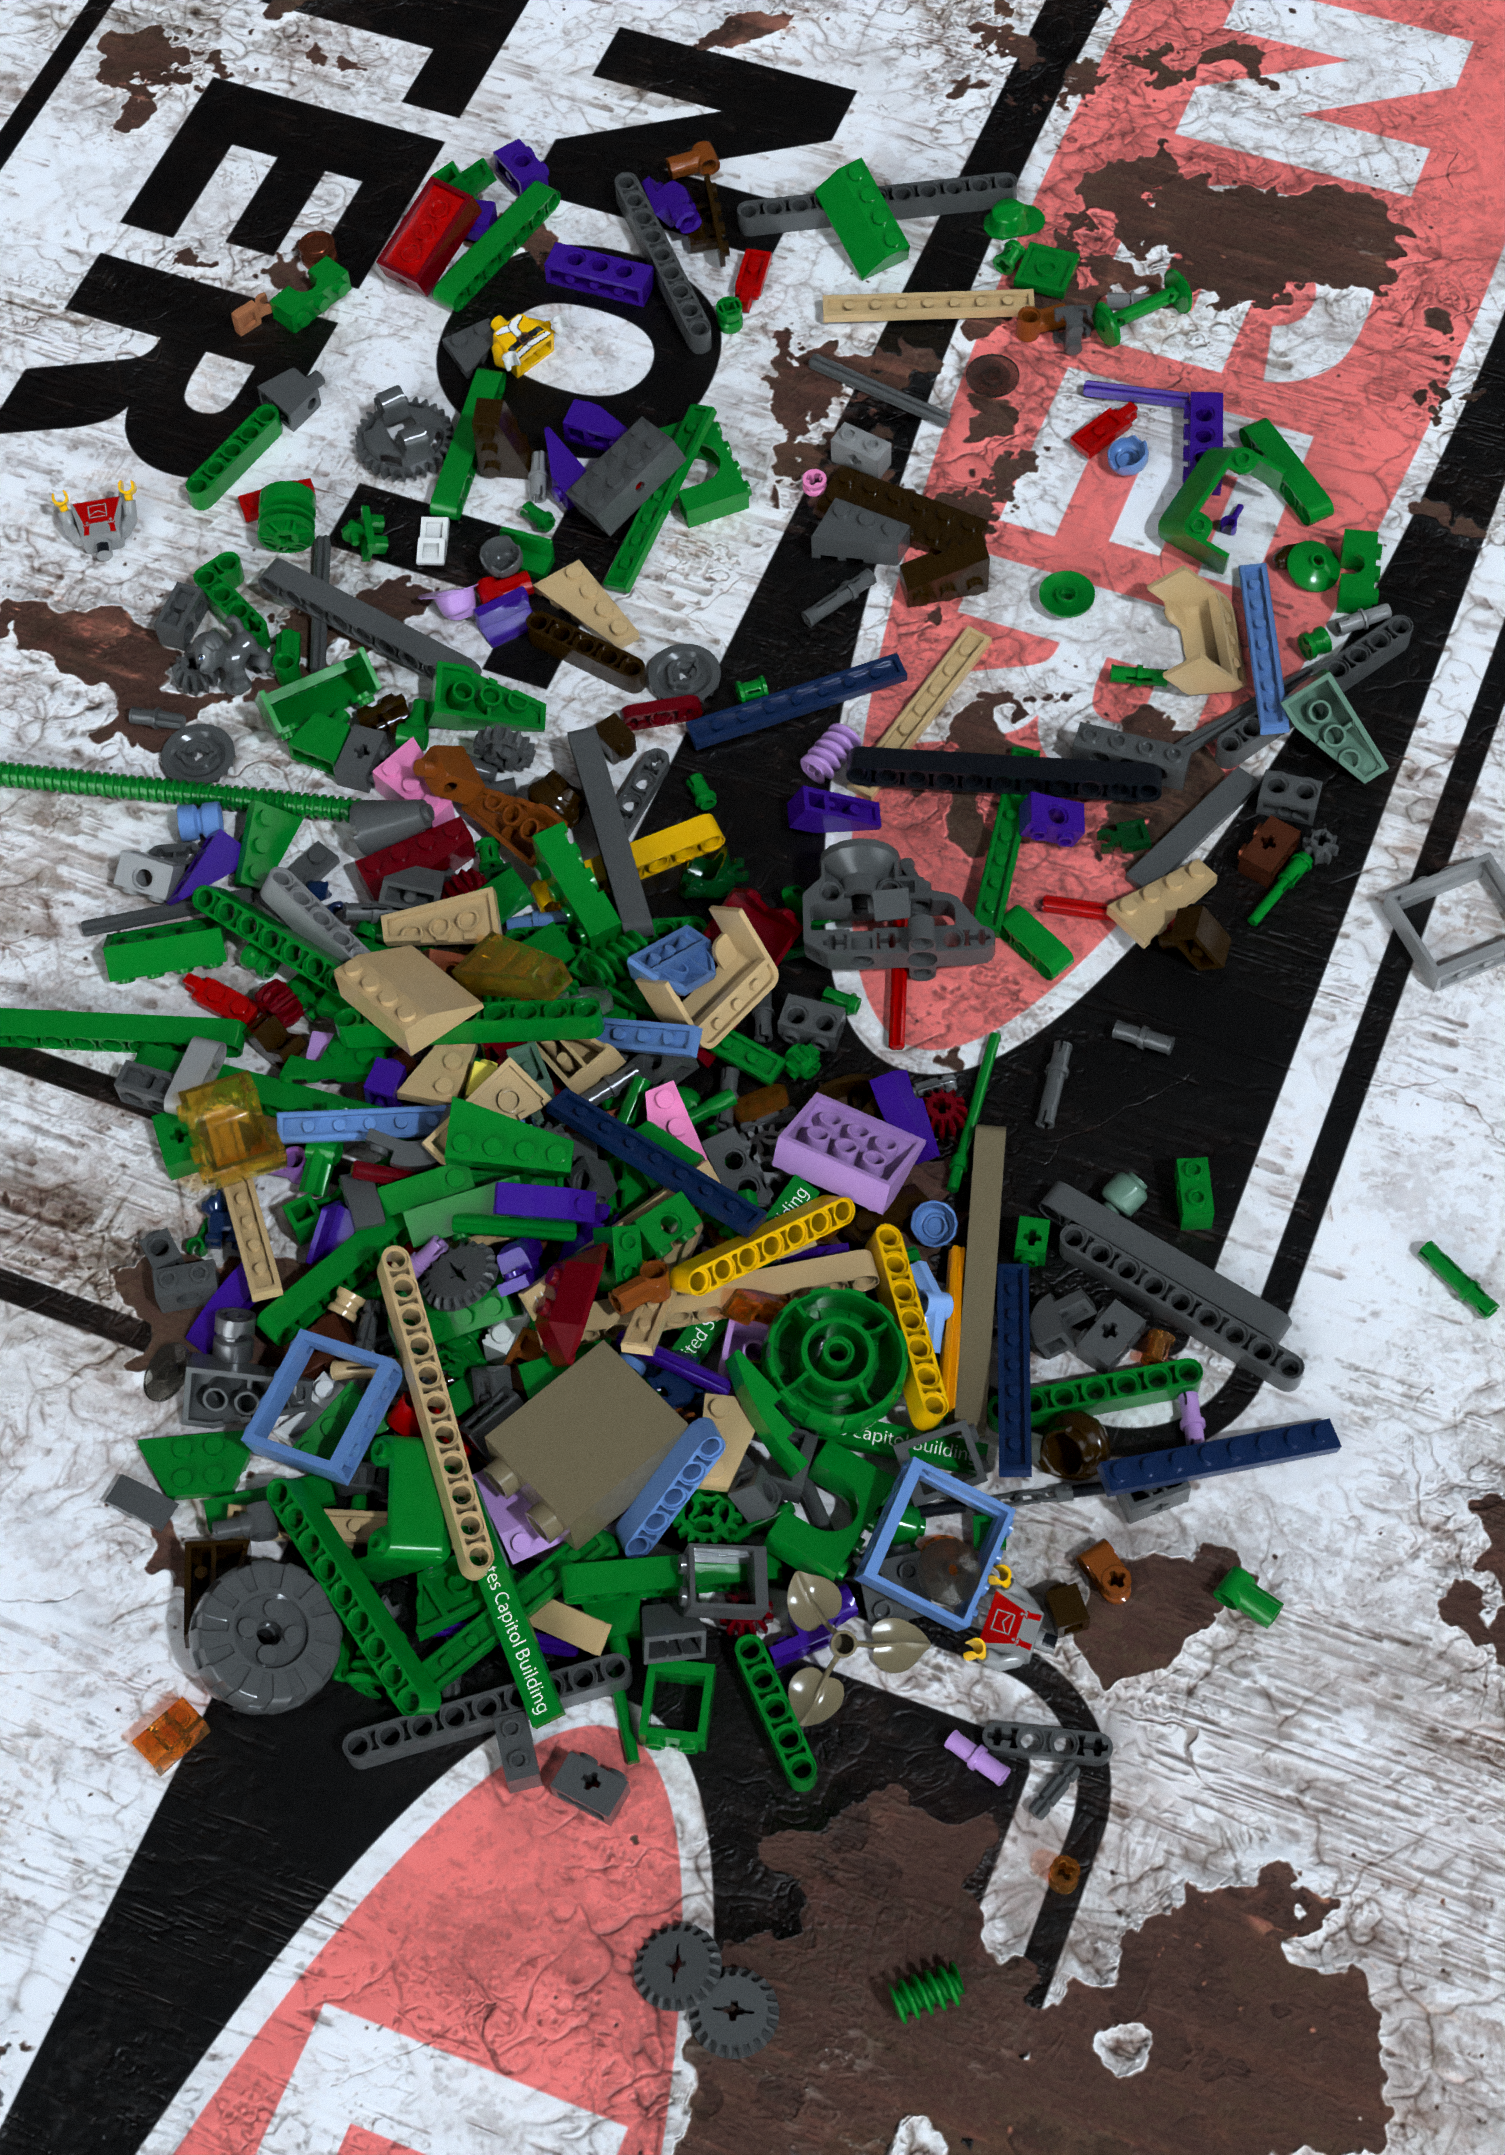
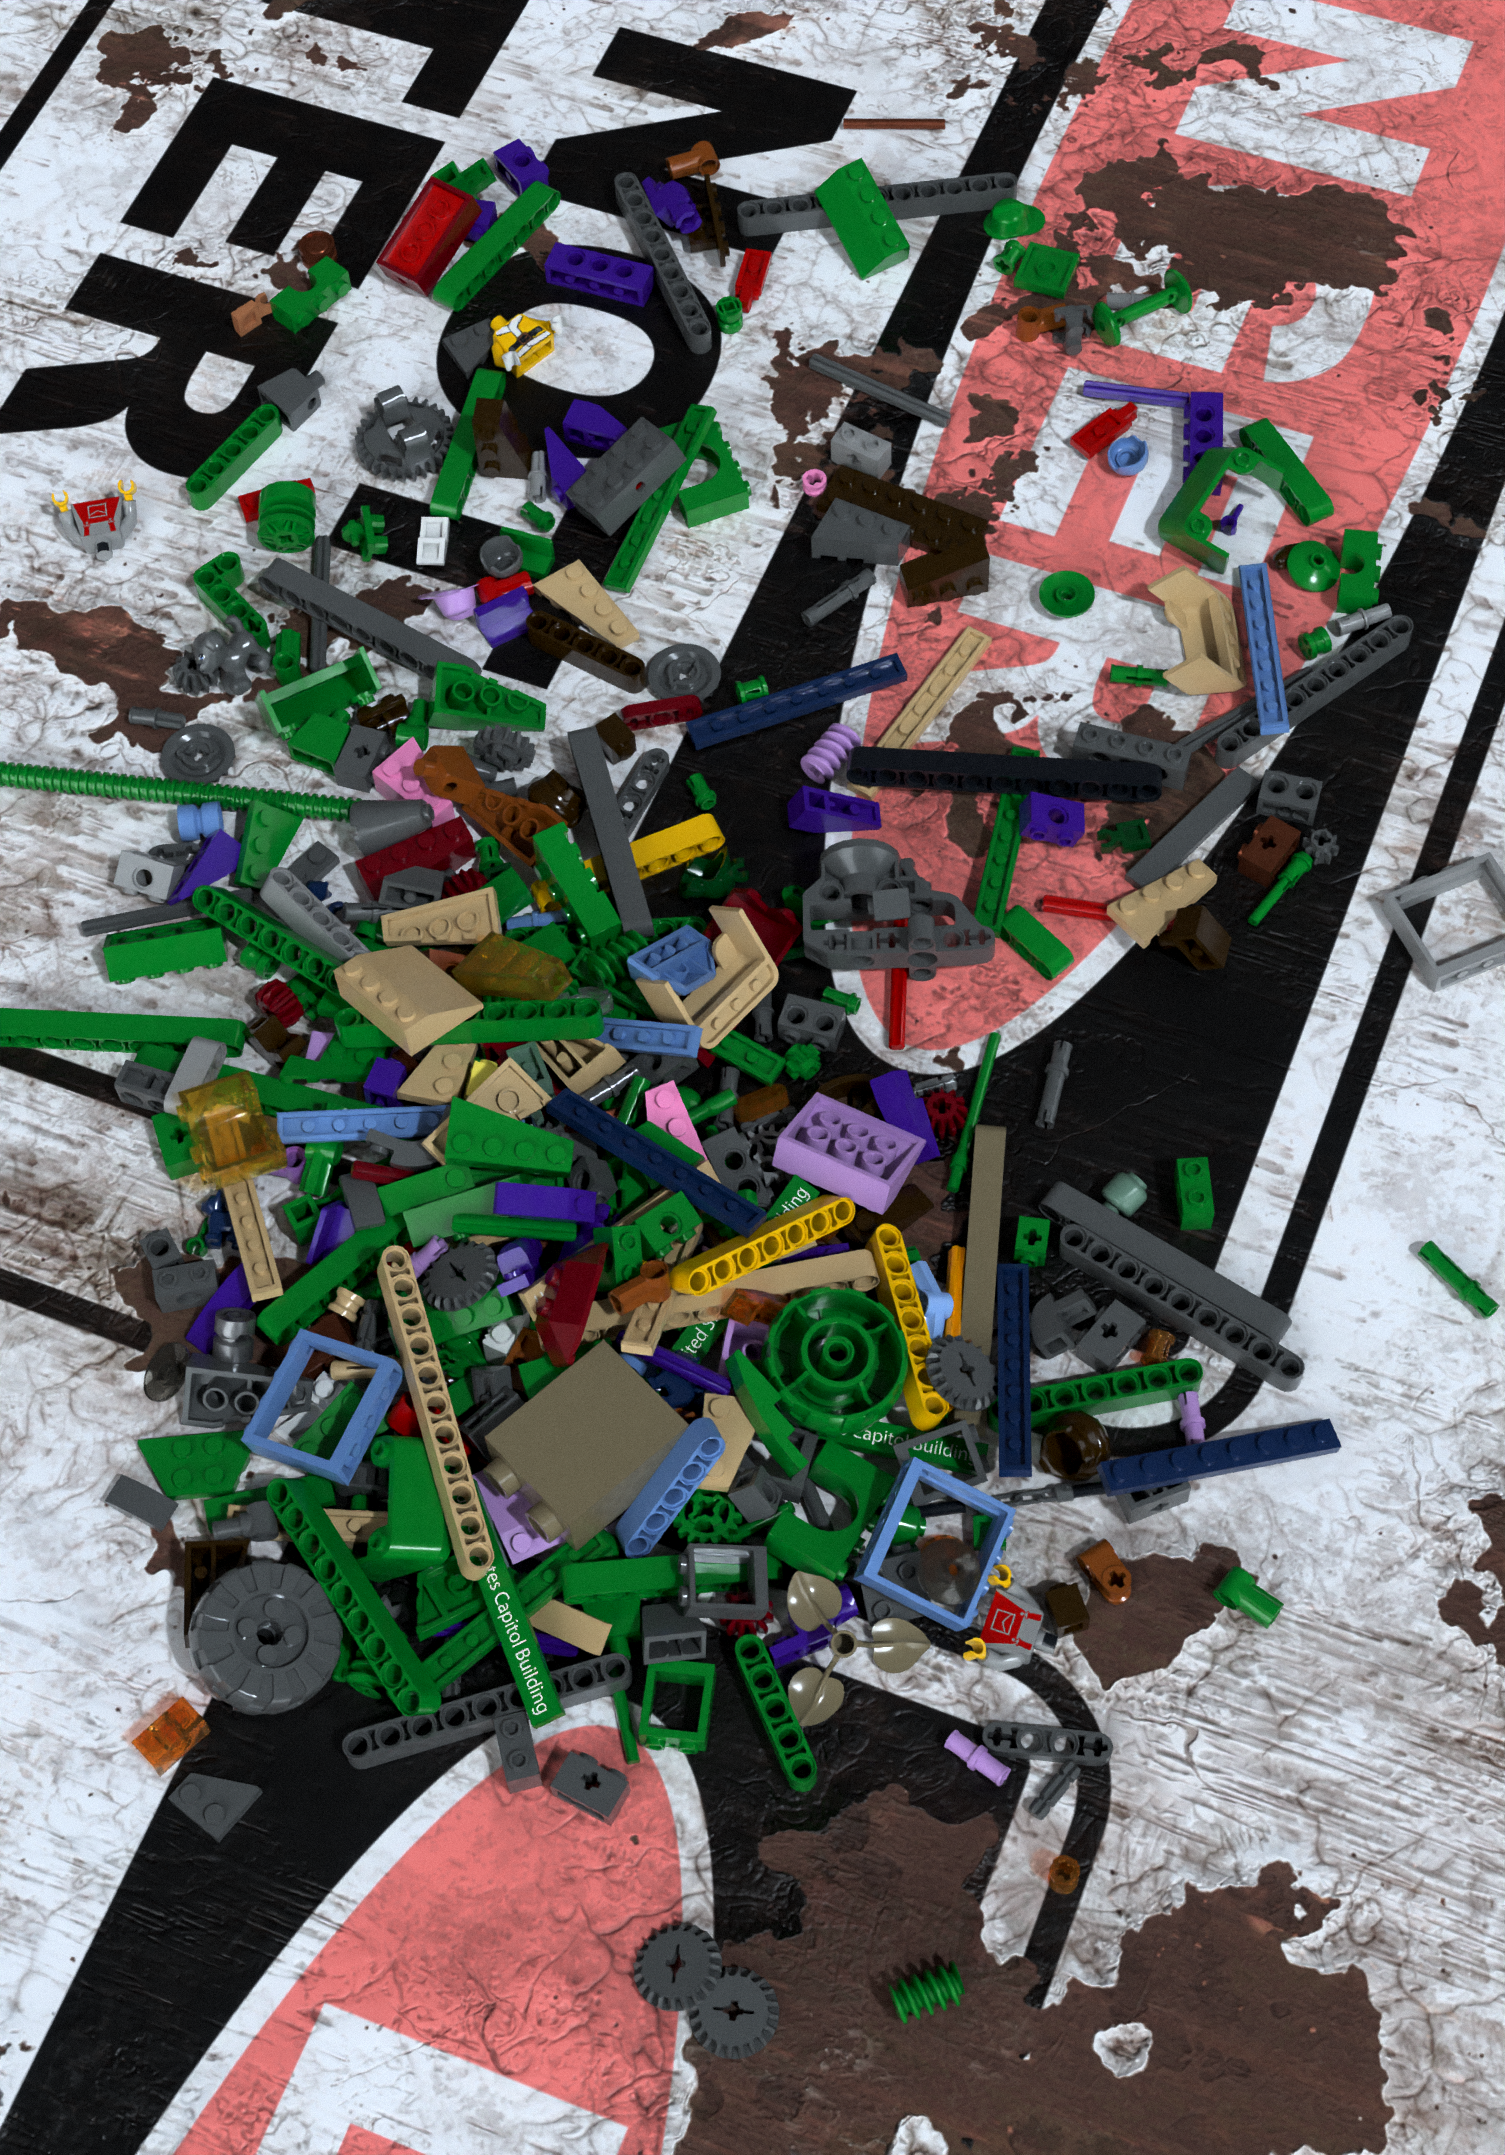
dark grey brick [154,581,208,651] -> none
red hinge [182,973,261,1027] -> none
tan plate [823,289,1035,323] -> none
medium blue hair [910,1200,958,1248] -> none
clear smoke dish [966,354,1019,398] -> none
dark grey pin [1112,1020,1175,1055] -> none
sand green wedge [1280,669,1389,784] -> none
none -> dark grey wing [168,1772,263,1842]
none -> copper bar [843,118,945,129]
none -> dark grey gear [926,1334,998,1412]

